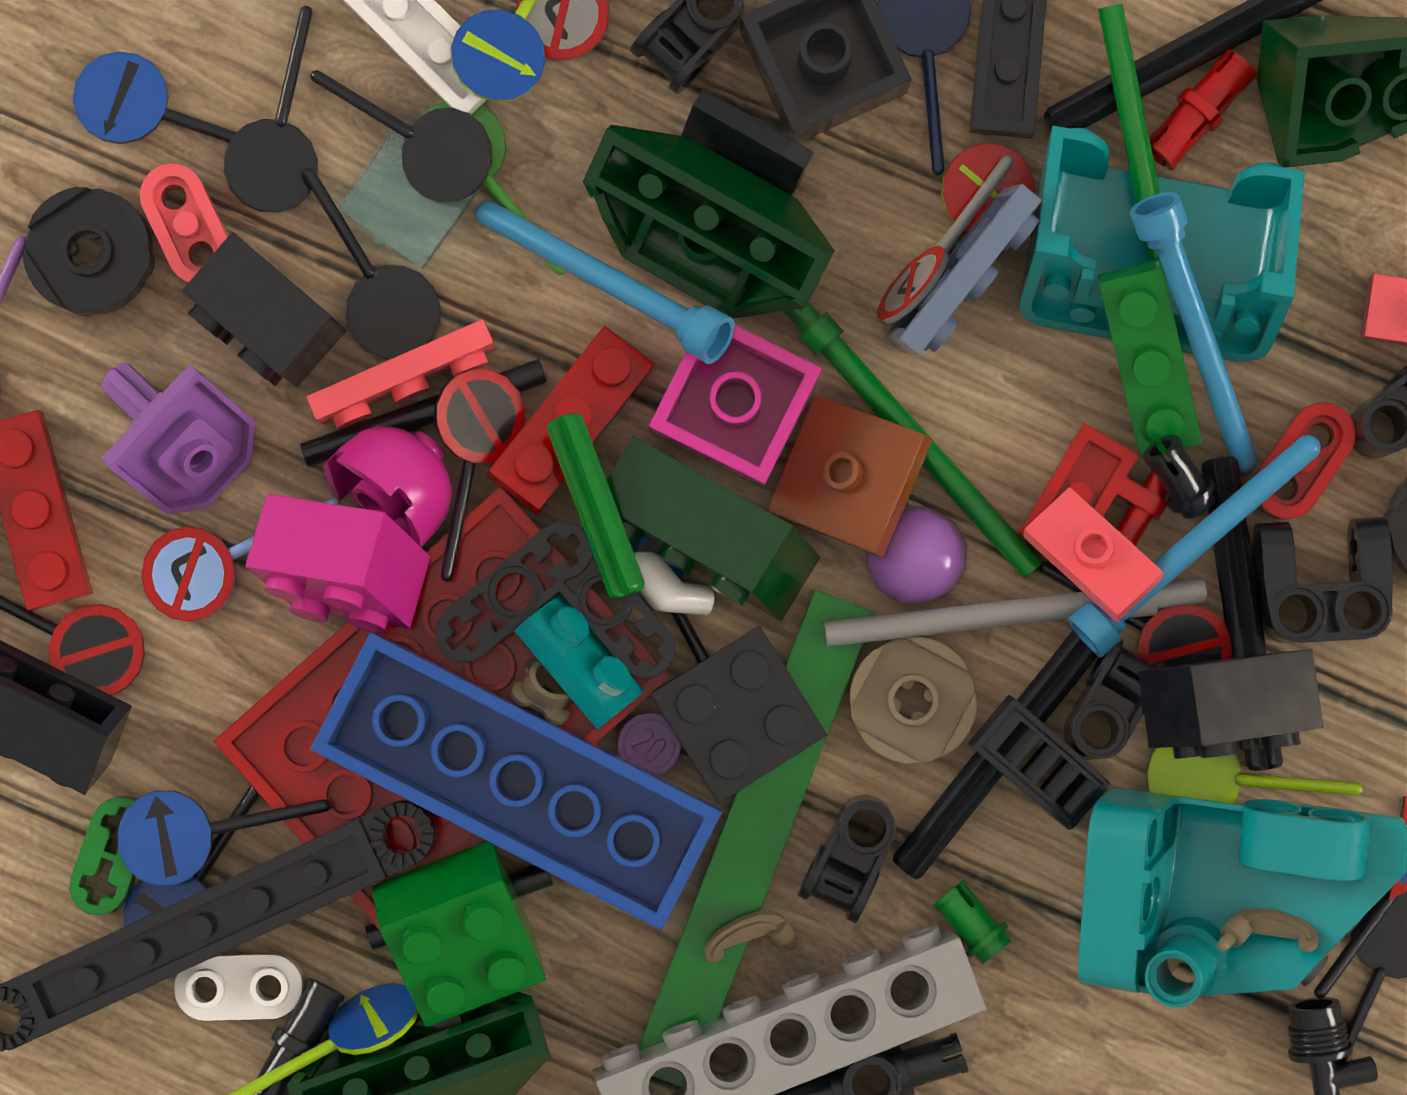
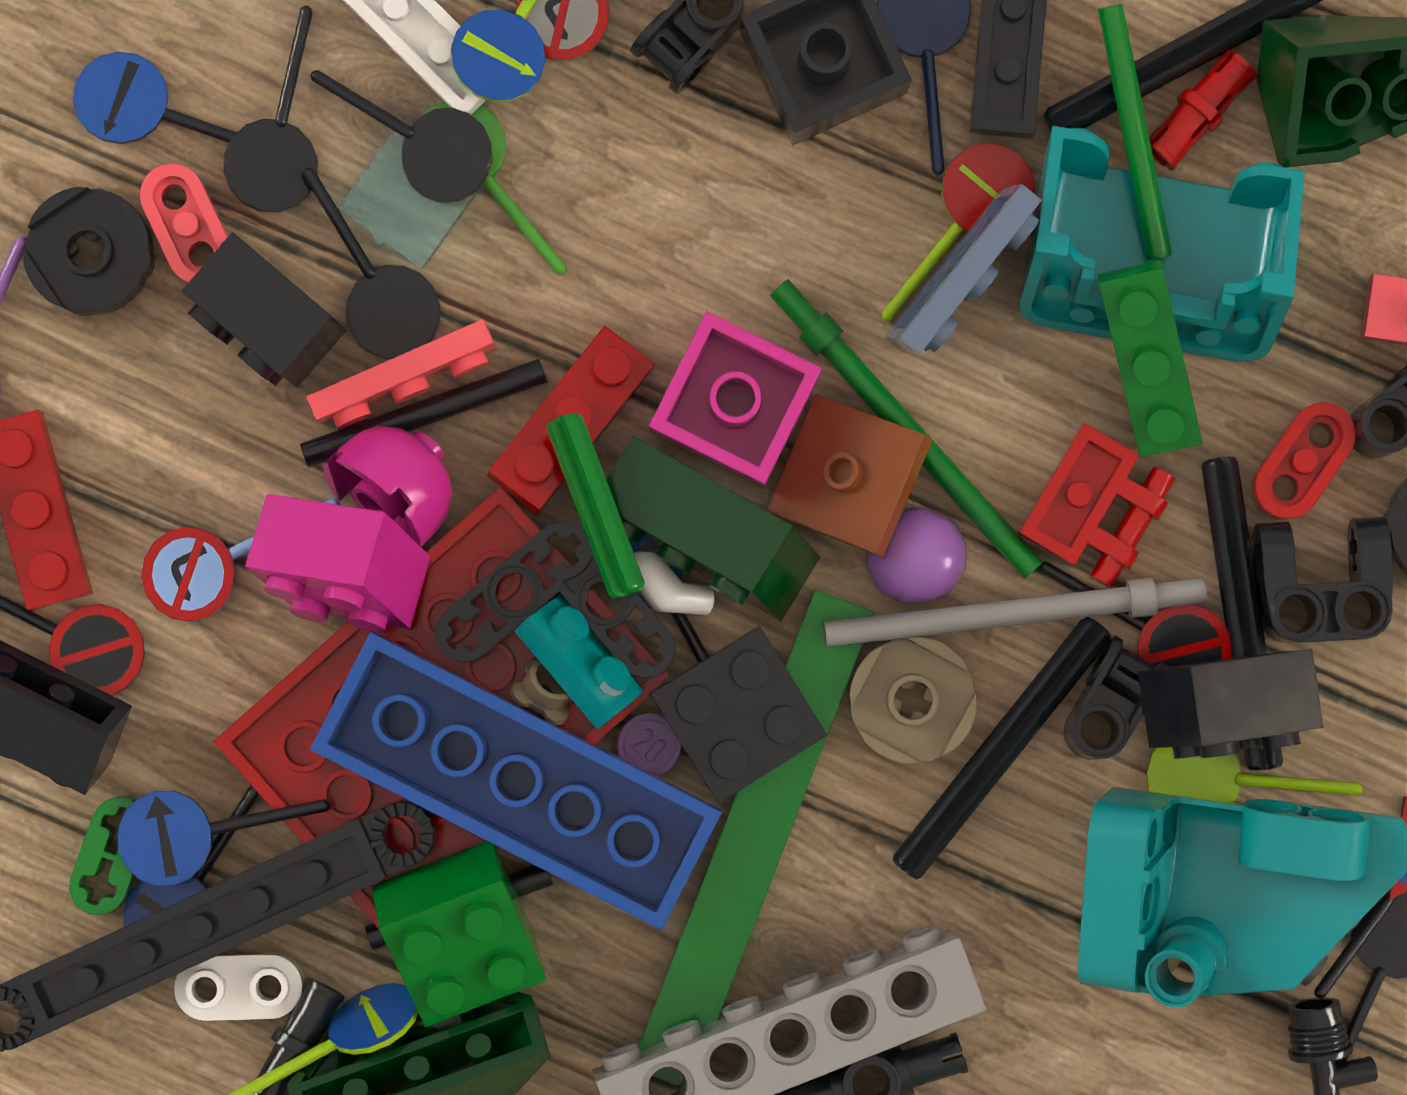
medium lavender piece [101,363,255,515] -> none
piece [435,369,525,582] -> none
dark azure piece [475,201,735,364] -> none
dark green wedge [583,124,835,319] -> none
black tile [681,90,814,196] -> none
dark tan piece [703,911,797,963] -> none
black piece [797,795,896,923] -> none
light grey piece [877,155,1013,324] -> none
green pin [933,880,1012,964] -> none
black slope [967,695,1110,830] -> none
coral plate [1024,487,1163,623] -> none
dark azure piece [1067,435,1321,658] -> none
dark azure piece [1129,192,1258,473] -> none
black pin [1143,434,1216,519] -> none
dark tan piece [1217,908,1319,952] -> none

